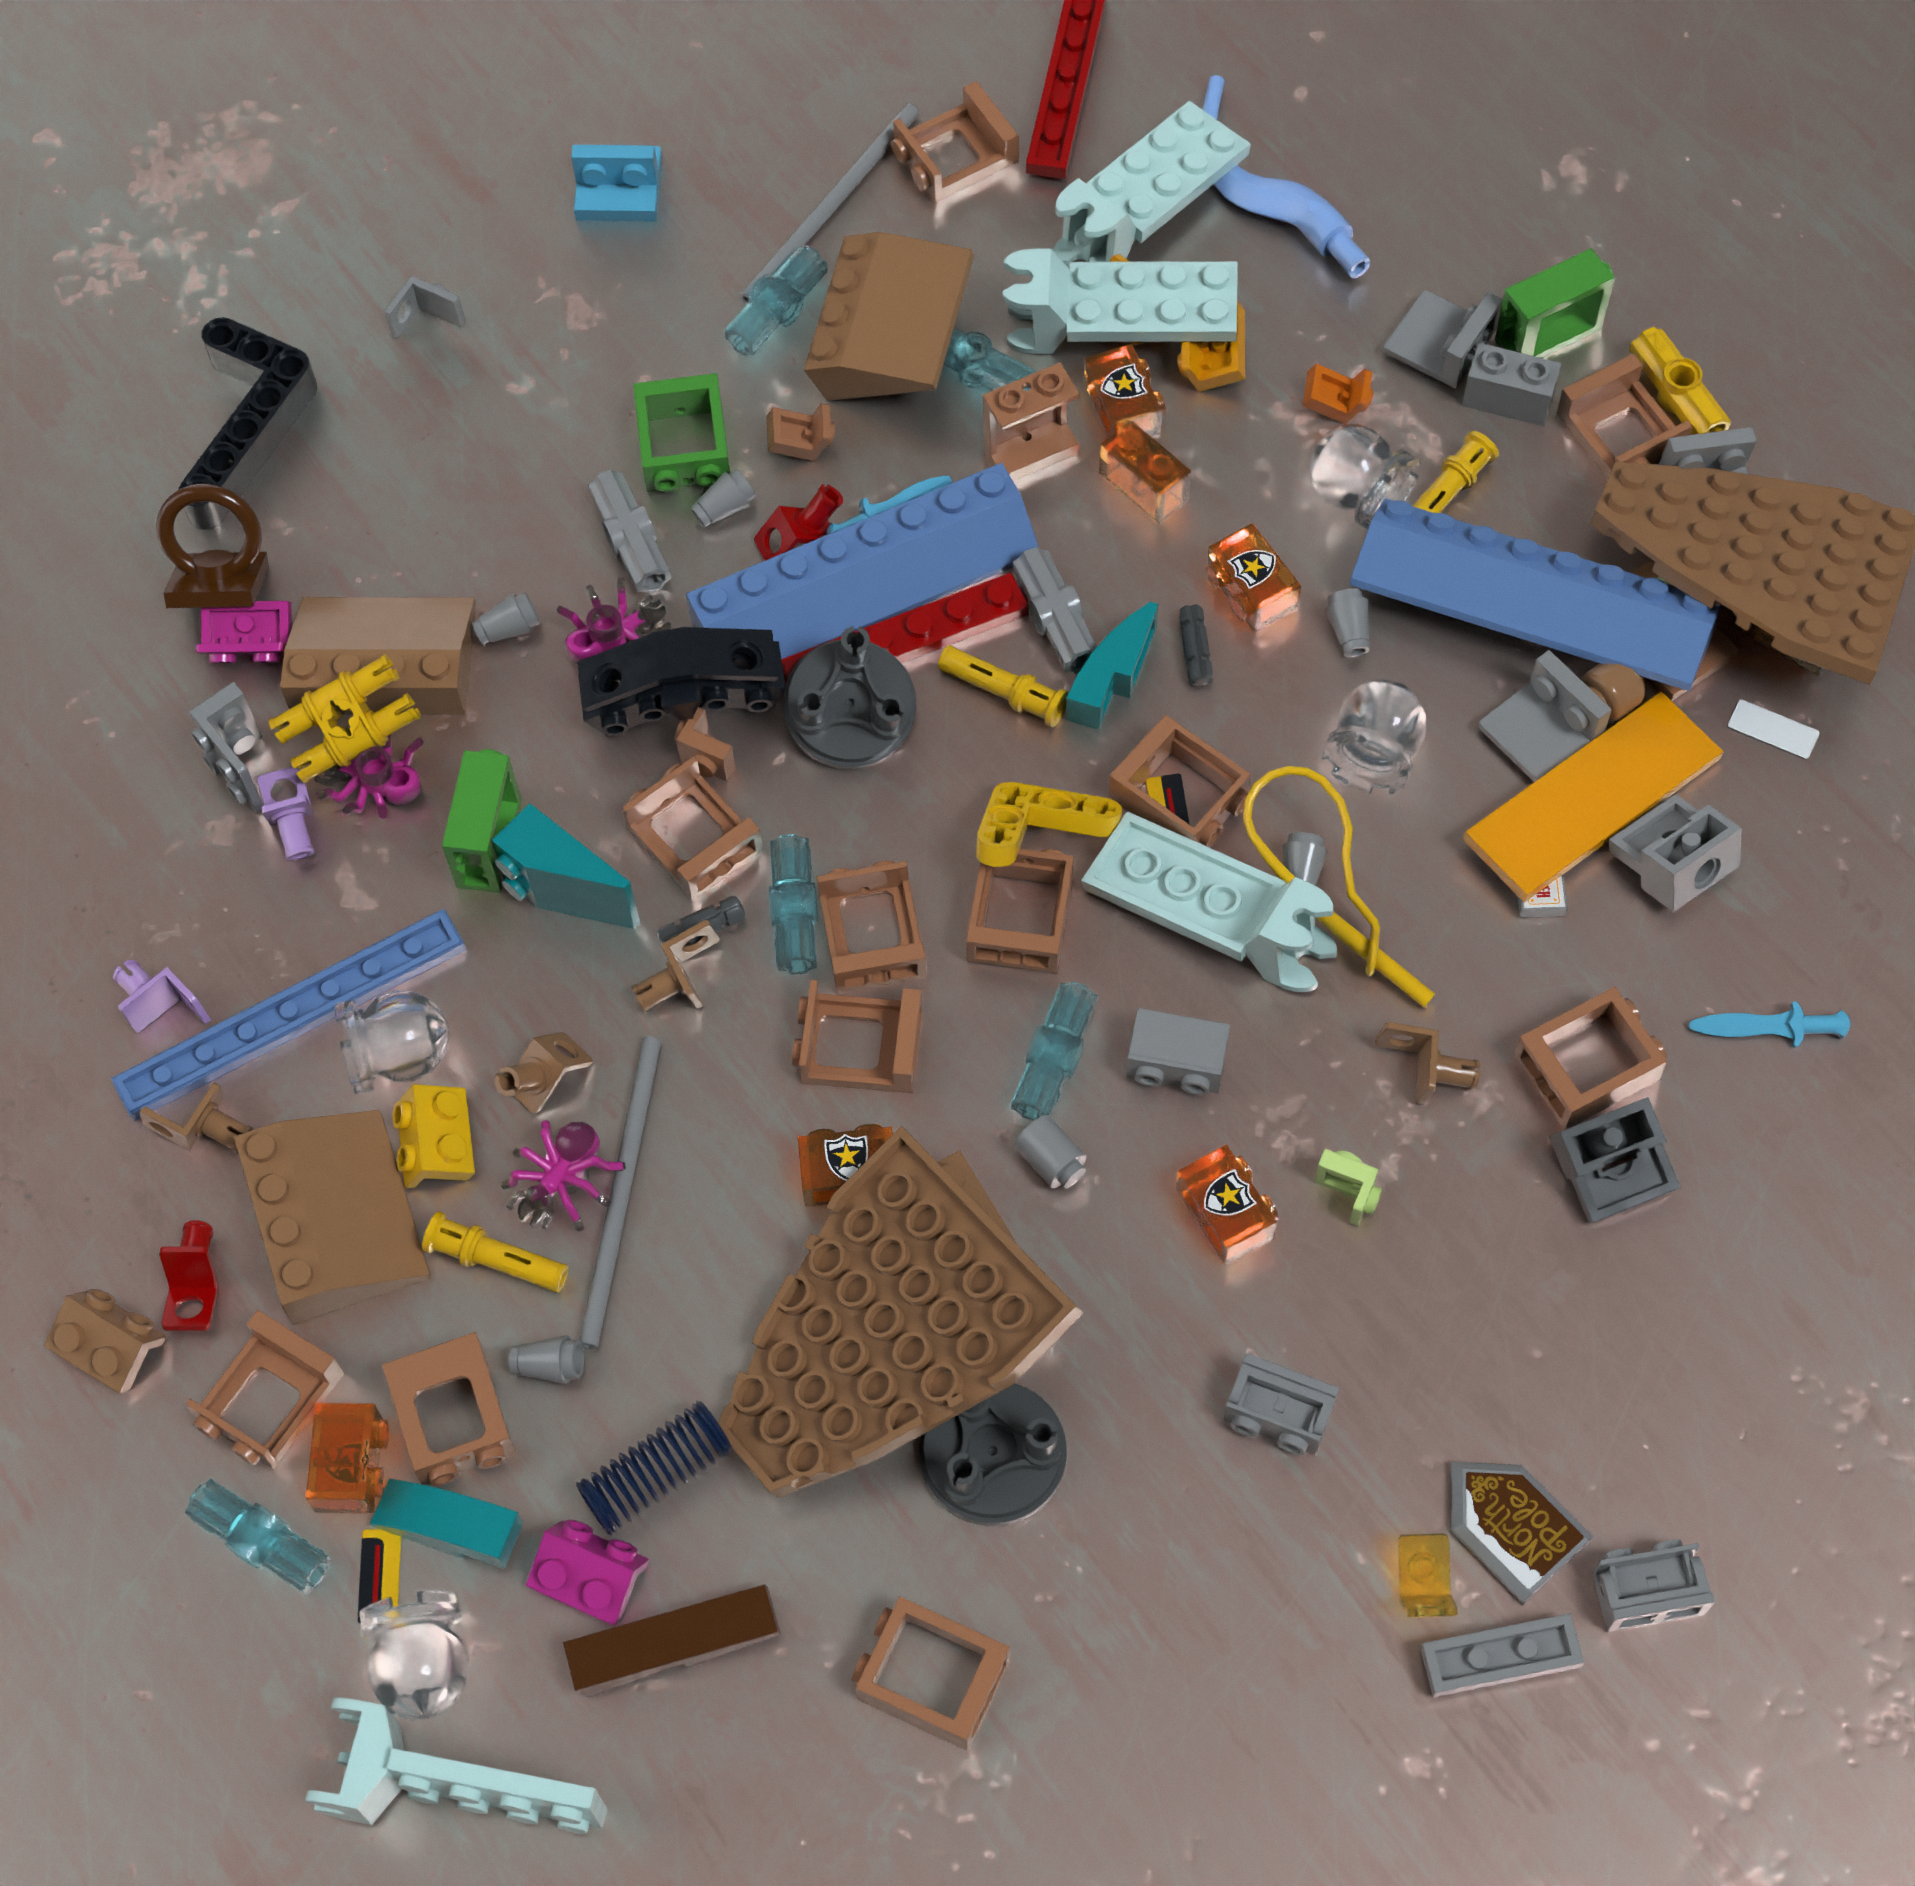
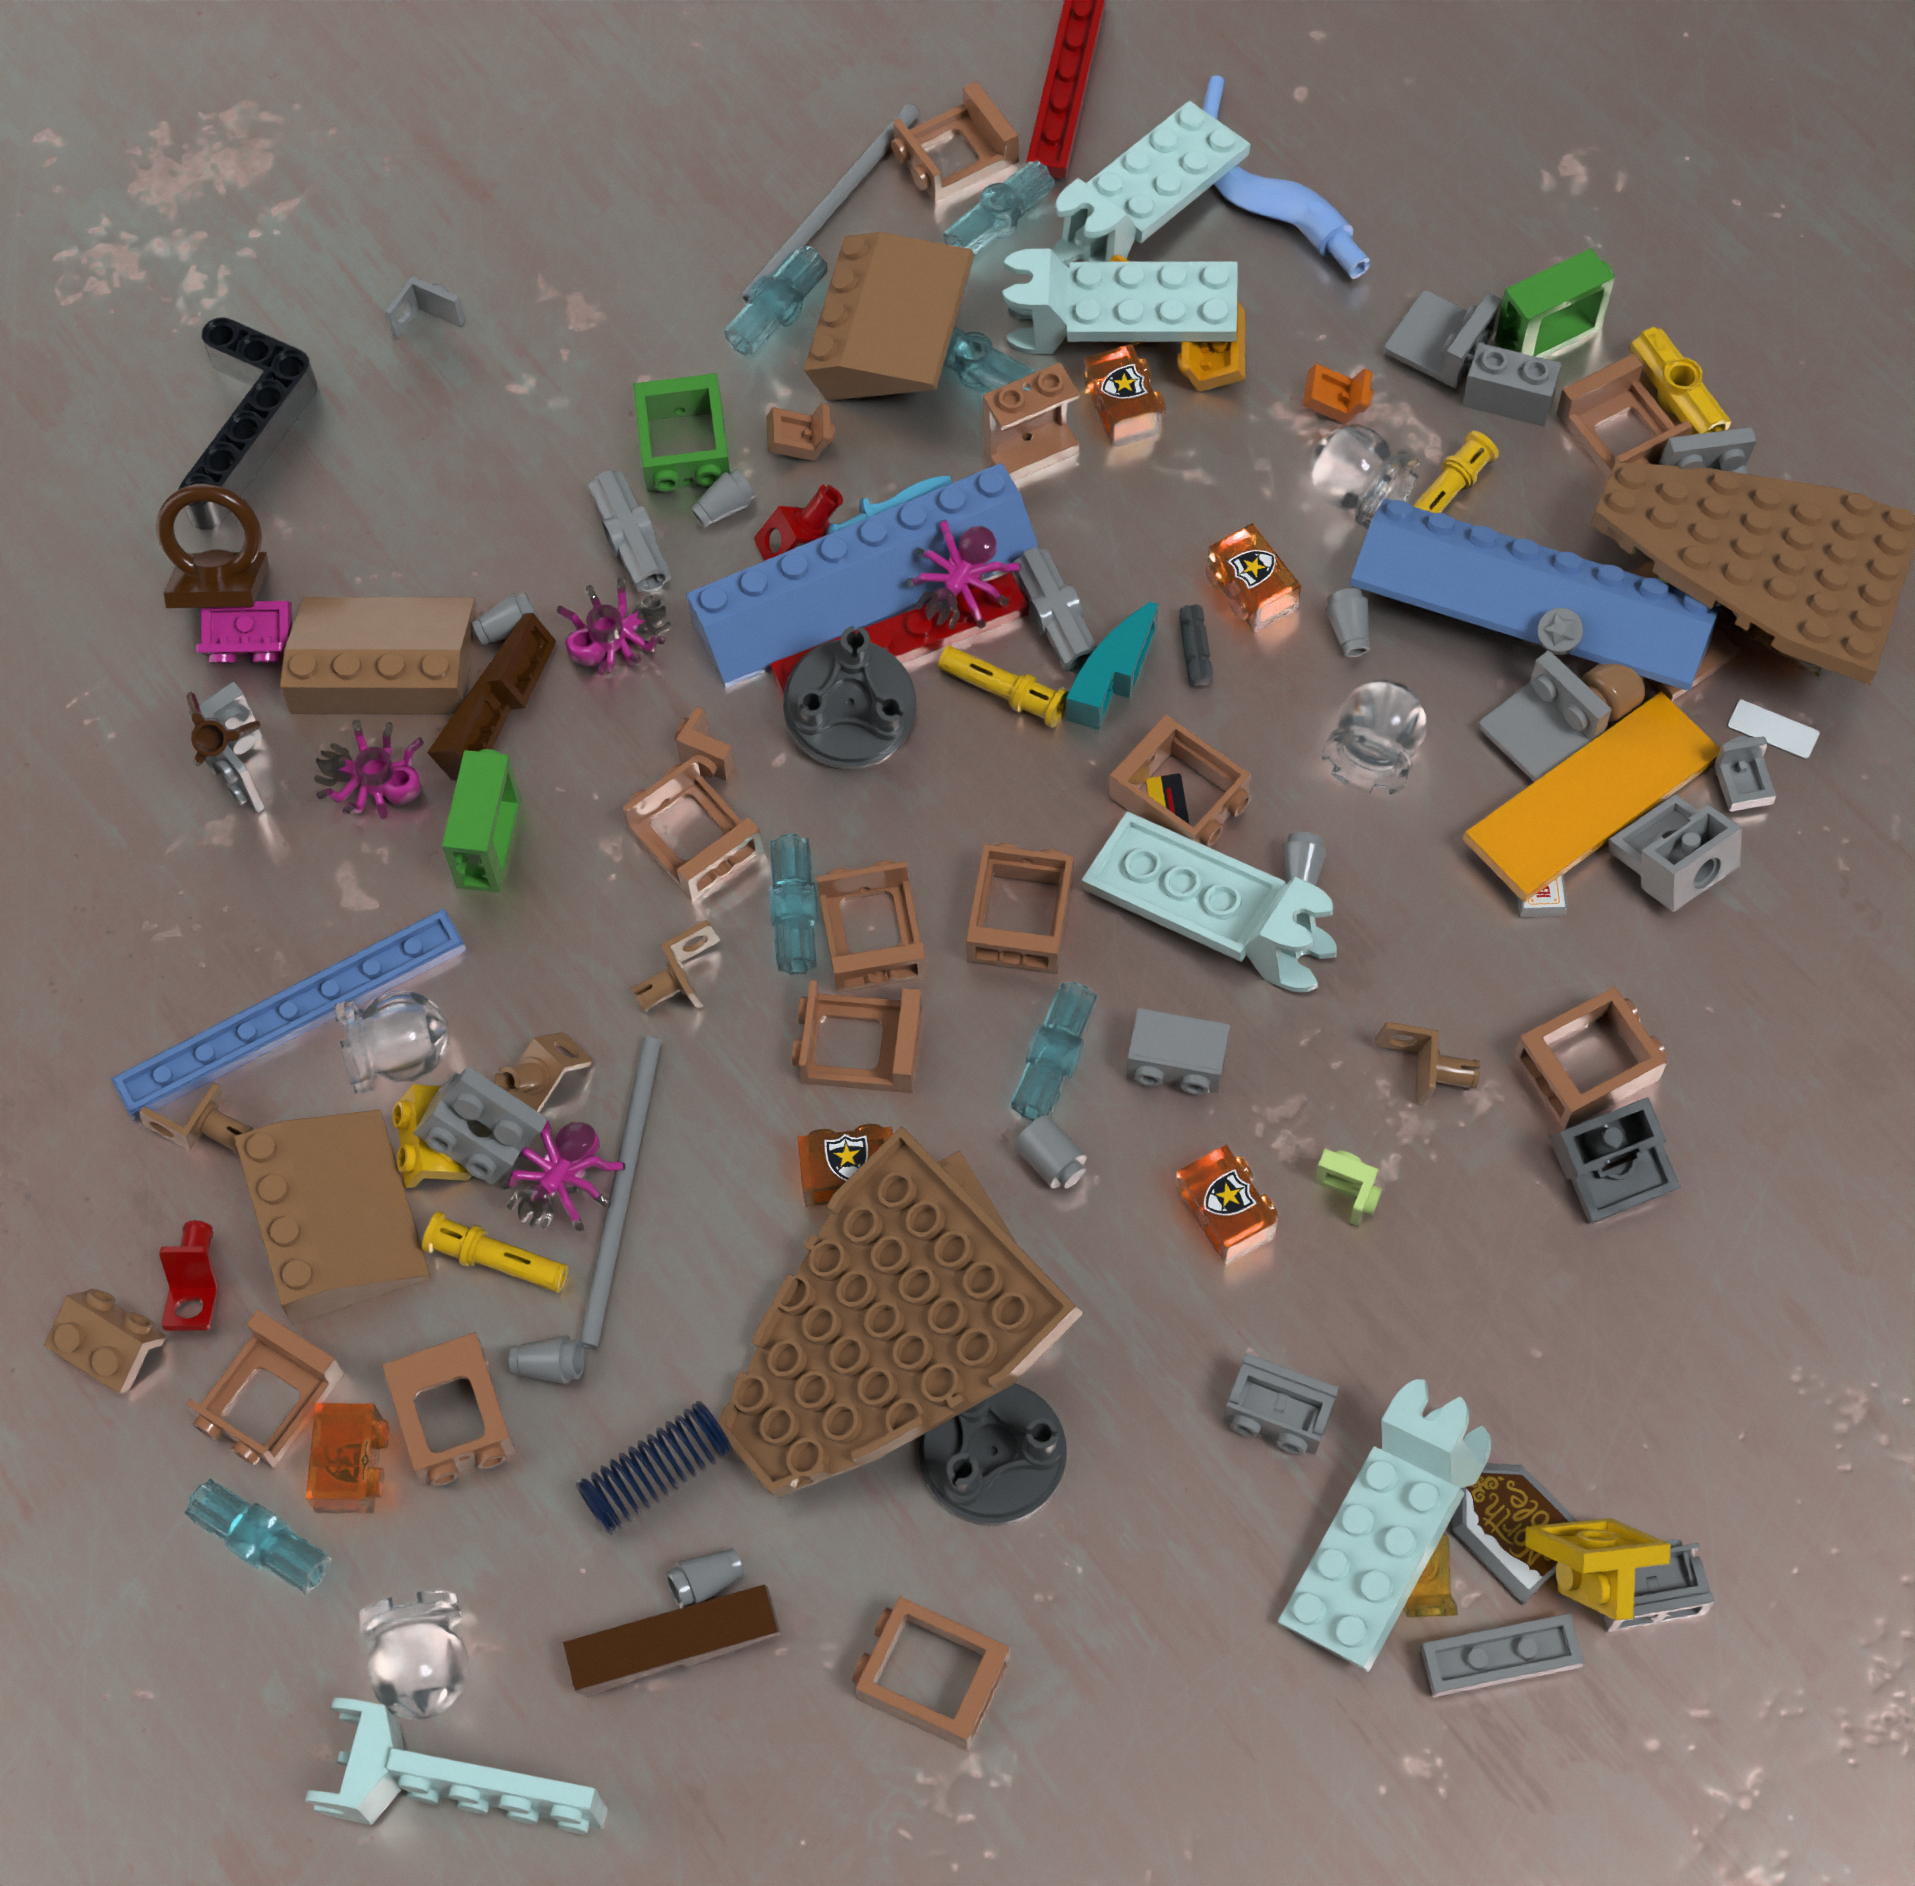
lavender bracket [113,960,211,1033] -> none
lavender bracket [257,766,315,861] -> none
yellow pin [268,654,422,784] -> none
sticker [358,1529,401,1624] -> none
teal slope [370,1478,524,1569] -> none
teal slope [491,803,640,929] -> none
dark pink bracket [525,1520,649,1626] -> none
medium azure bracket [571,145,663,221] -> none
black brick [577,627,785,736] -> none
dark grey axle [657,896,745,944] -> none
yellow beam [975,782,1122,867] -> none
clear orange brick [1099,419,1191,524] -> none
yellow piece [1243,766,1436,1008] -> none
medium azure sword [1688,1001,1851,1048] -> none
none -> reddish brown plant [186,692,261,767]
none -> light grey brick [413,1066,548,1185]
none -> reddish brown slope [427,613,556,780]
none -> light grey cone [666,1548,744,1608]
none -> animal [906,520,1022,629]
none -> clear light blue piece [943,160,1055,256]
none -> light aqua hinge [1278,1379,1491,1672]
none -> yellow bracket [1525,1518,1671,1620]
none -> light grey tile [1538,608,1584,655]
none -> light grey bracket [1714,736,1776,812]

